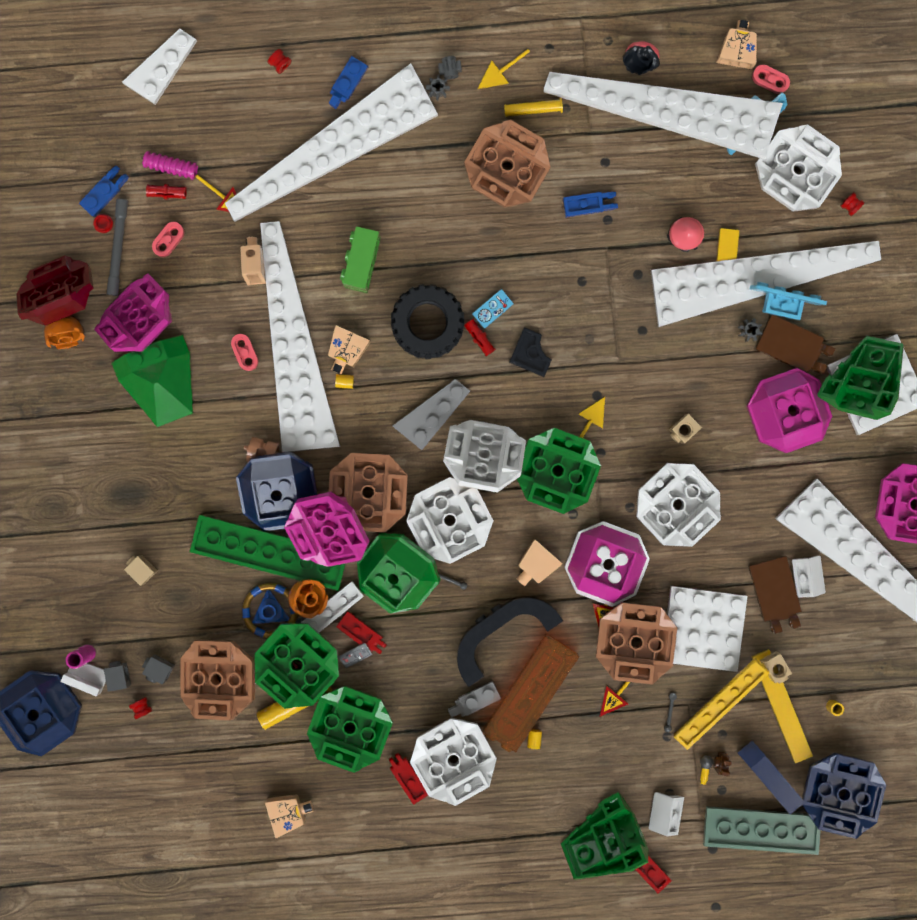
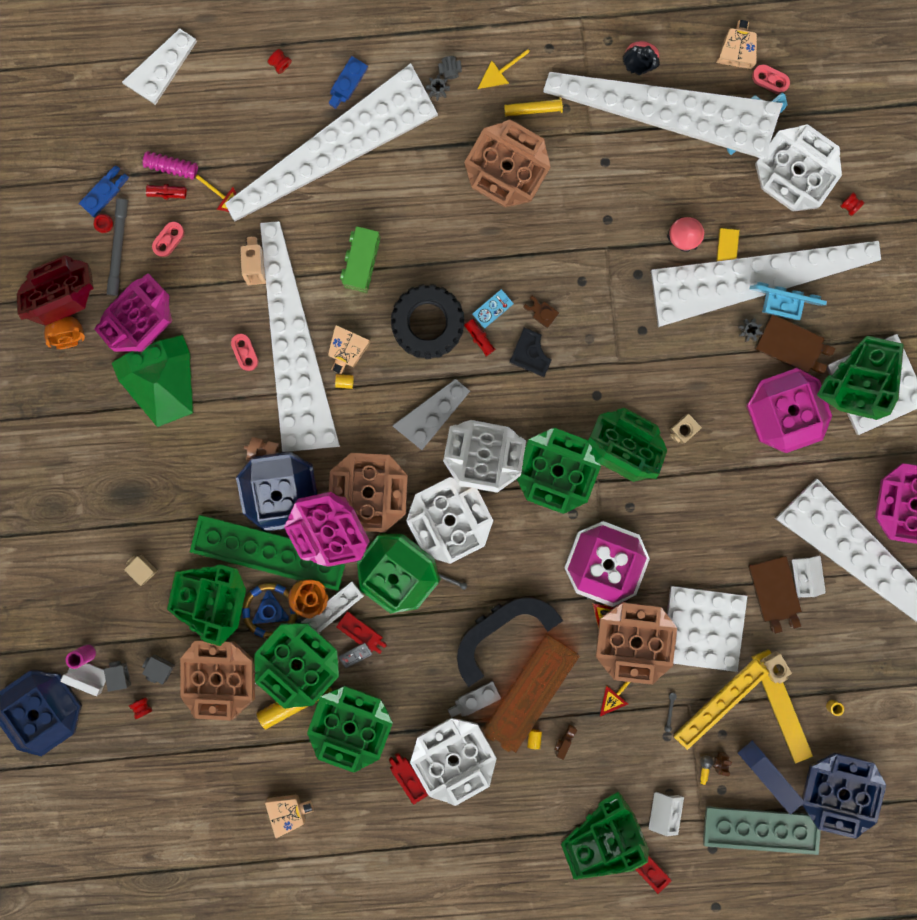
light nougat torso [516,539,562,586] -> none
blue hinge [563,192,618,218] -> none
yellow piece [579,397,605,438] -> none
white piece [636,463,721,547] -> none
none -> green wedge [167,565,246,646]
none -> reddish brown plate [523,295,559,329]
none -> reddish brown plate [554,724,577,760]
none -> green piece [587,408,667,482]

